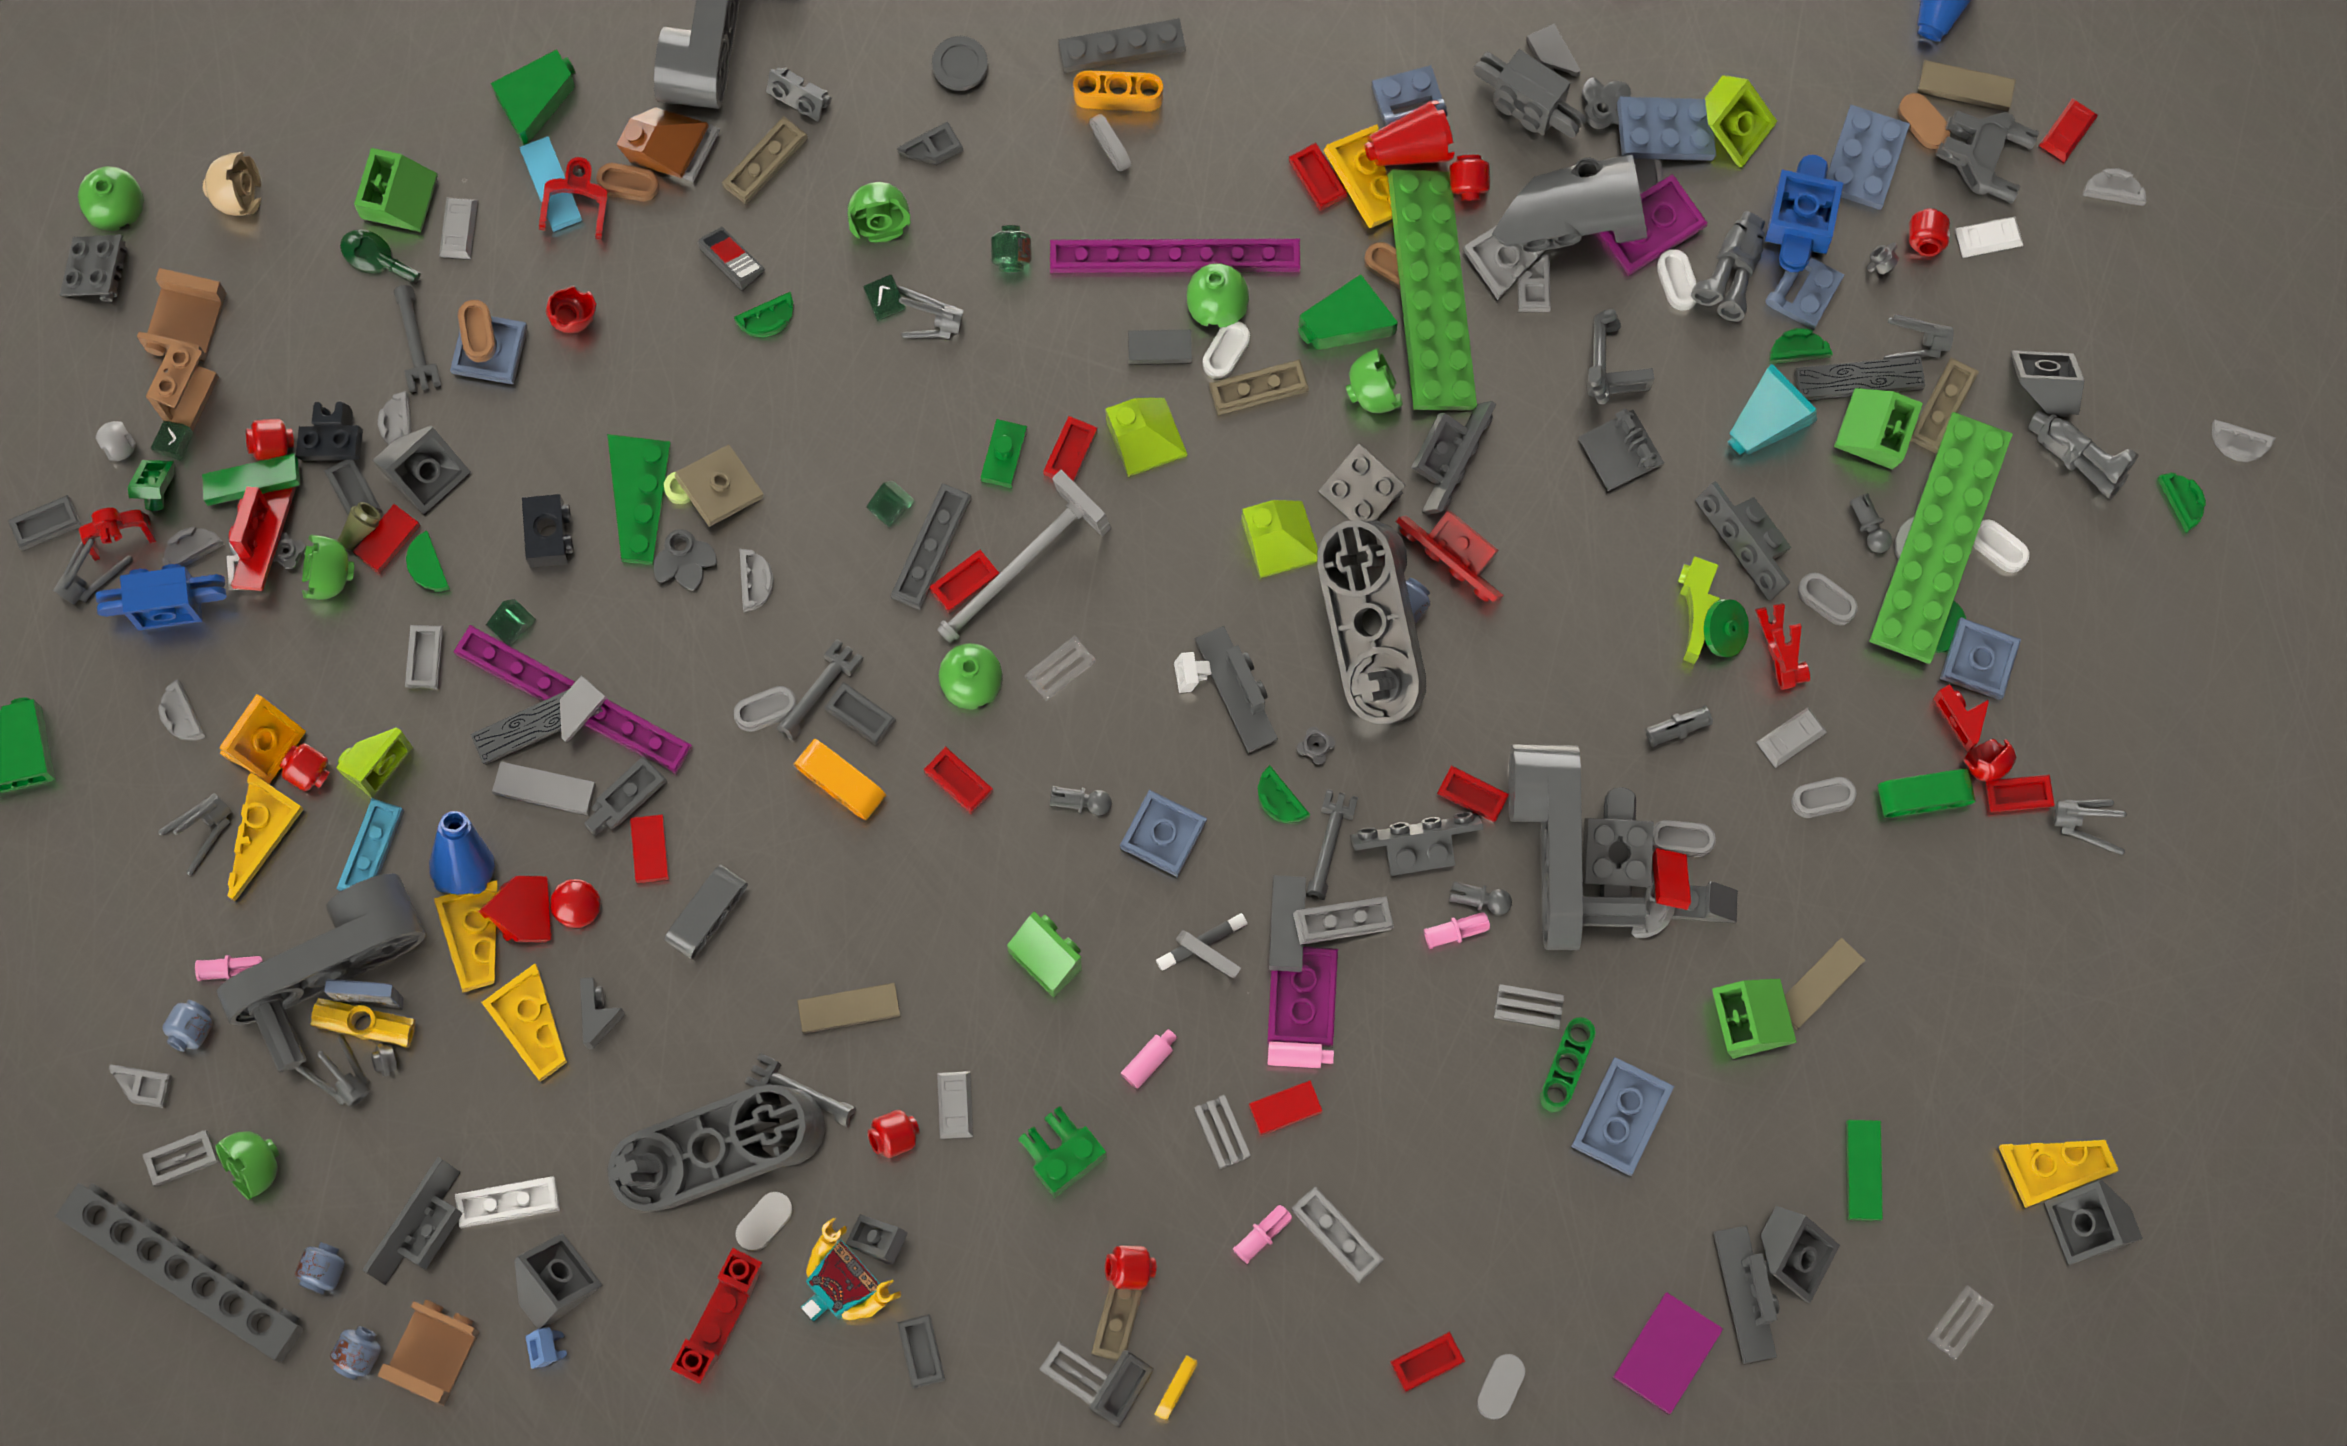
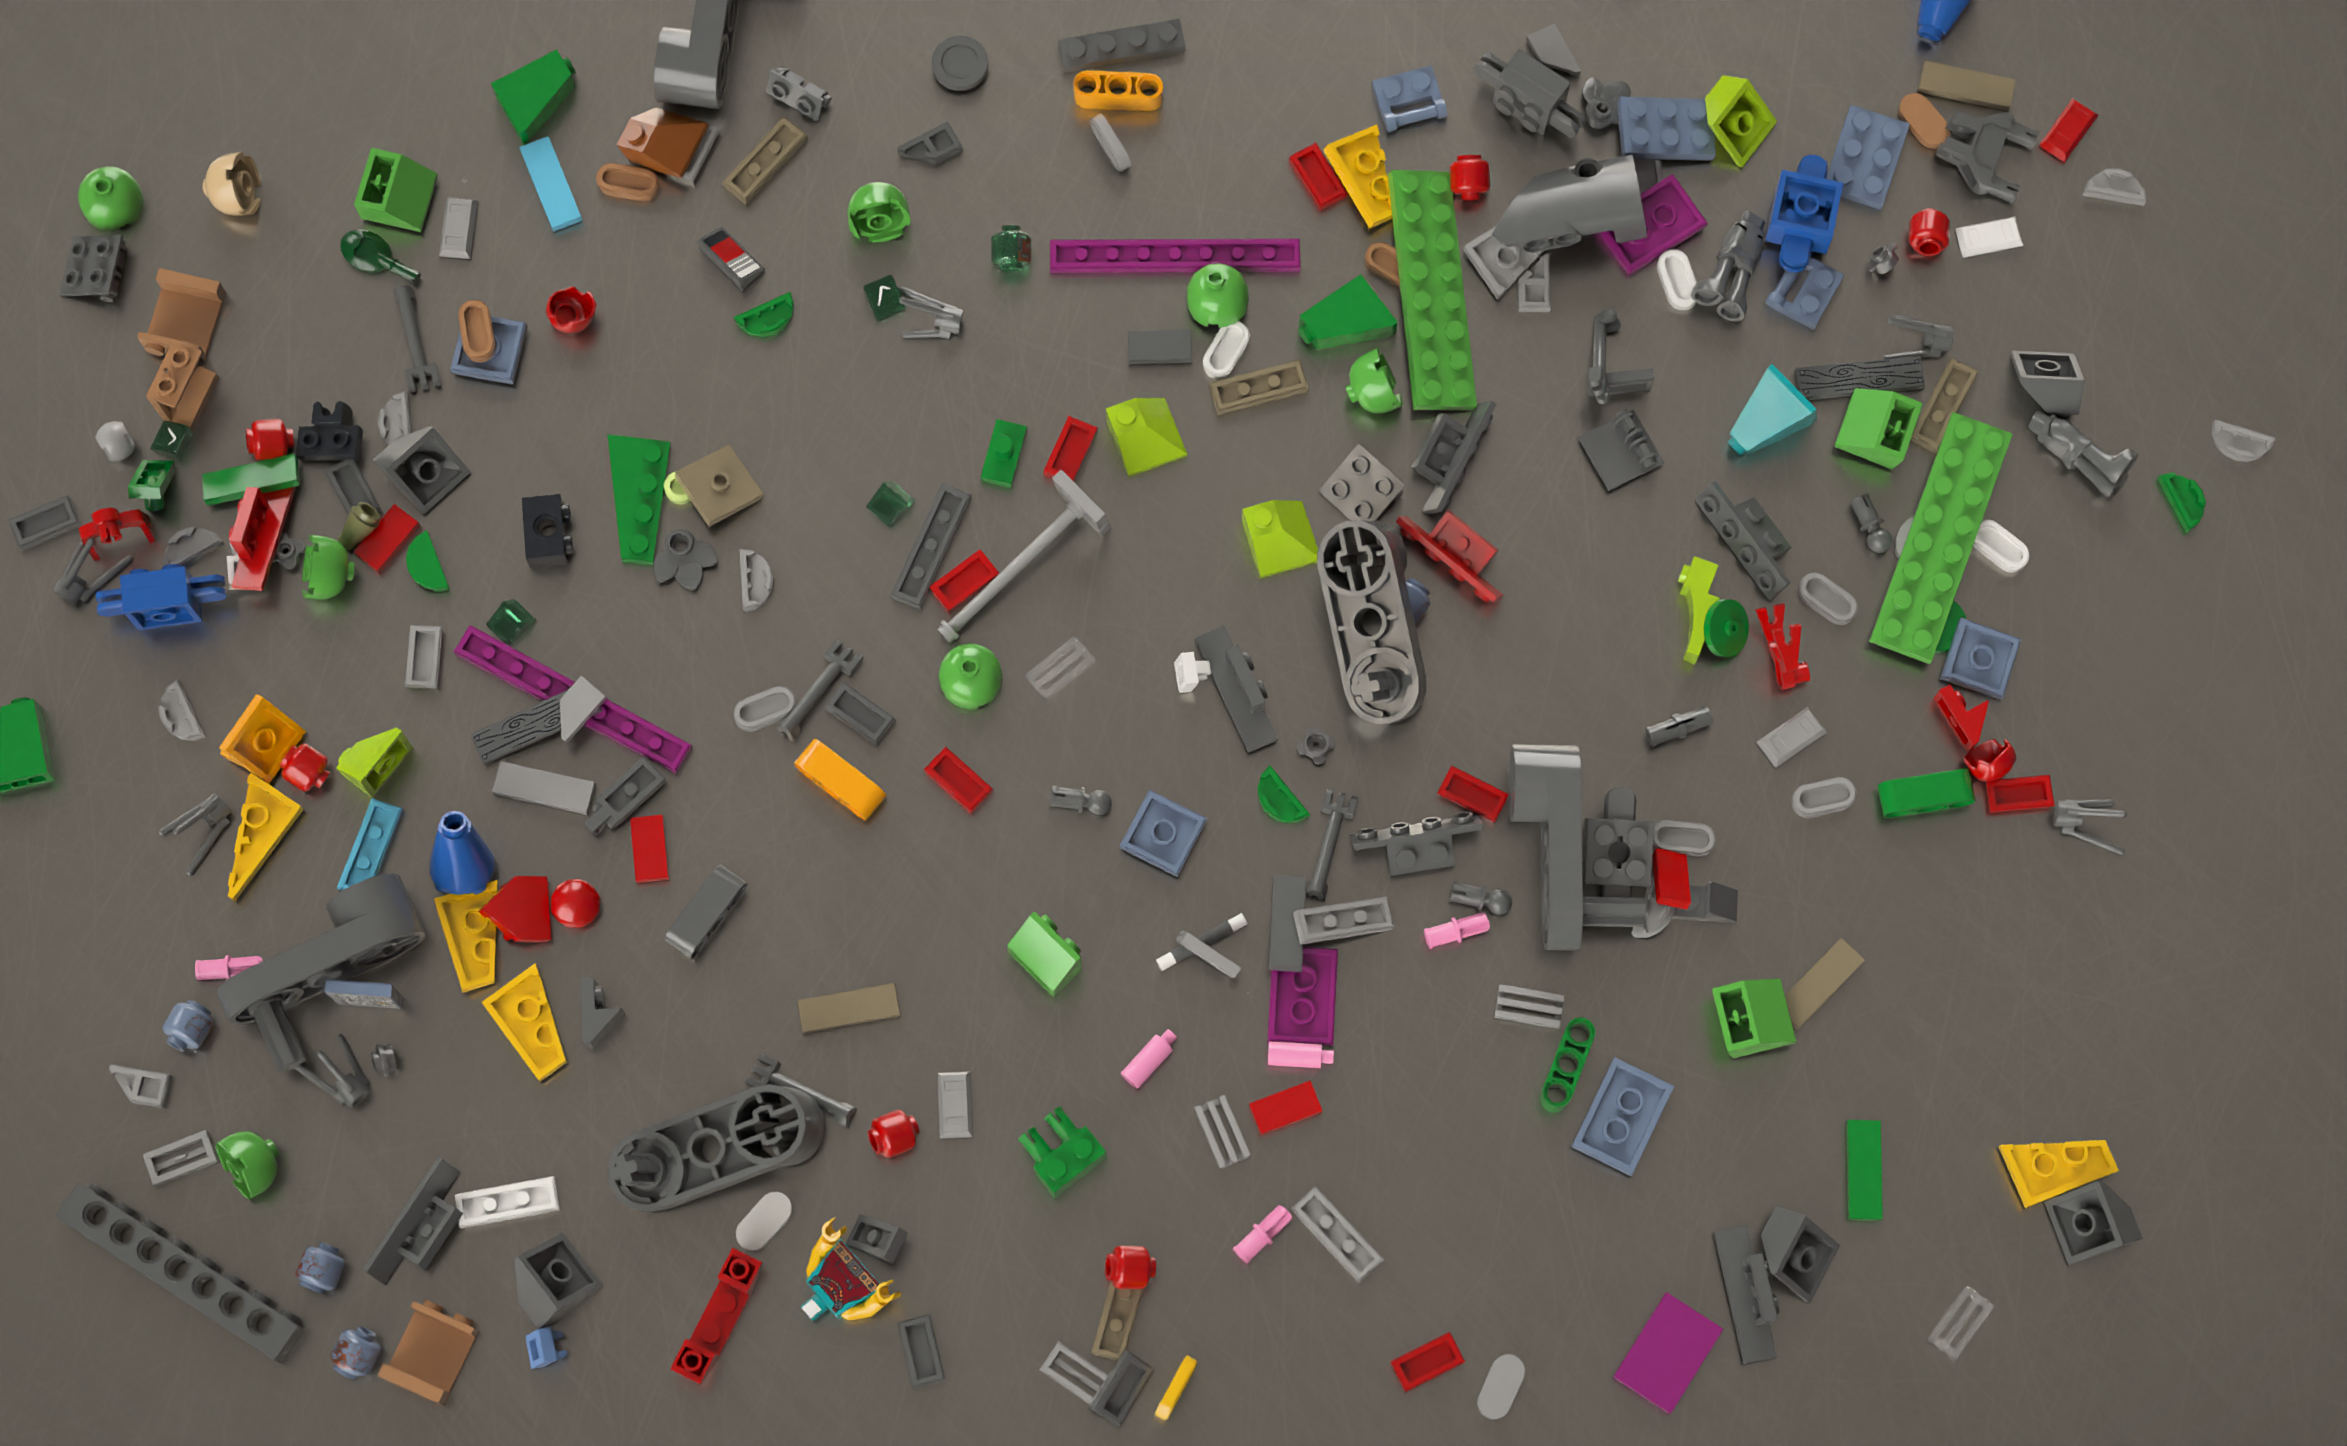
yellow piece [311,998,416,1048] -> none
red piece [539,157,607,239] -> none
red cone [1364,100,1454,166] -> none
green tile [1769,328,1833,364] -> none

